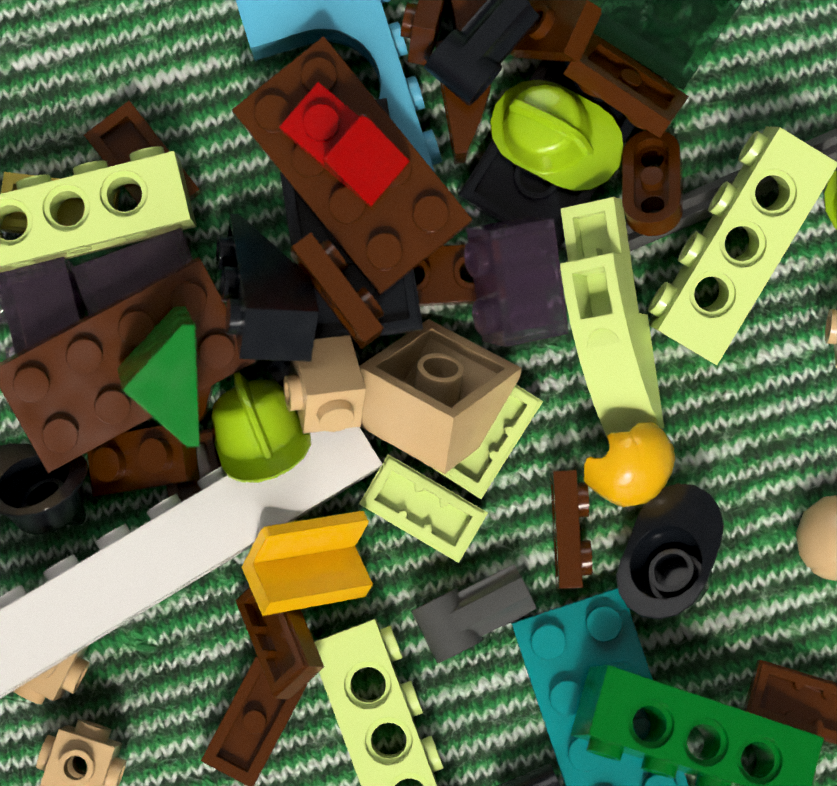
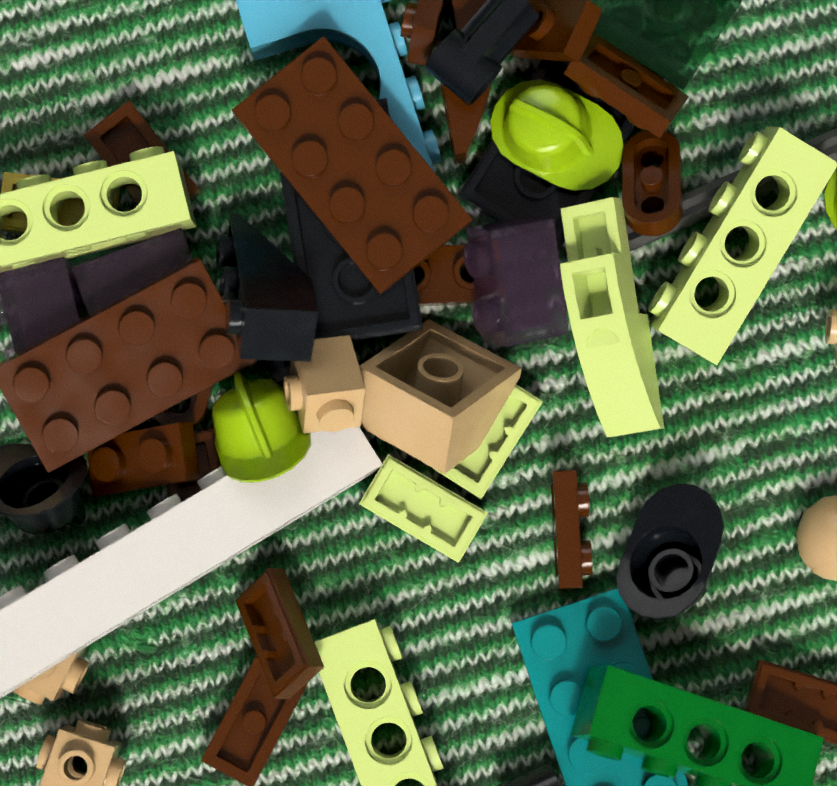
green slope [117,306,200,447] -> none
yellow panel [241,511,373,616] -> none
red slope [279,82,410,207] -> none
reddish brown plate [290,232,384,349] -> none
dark grey piece [411,564,537,663] -> none
yellow hair [584,422,675,507] -> none

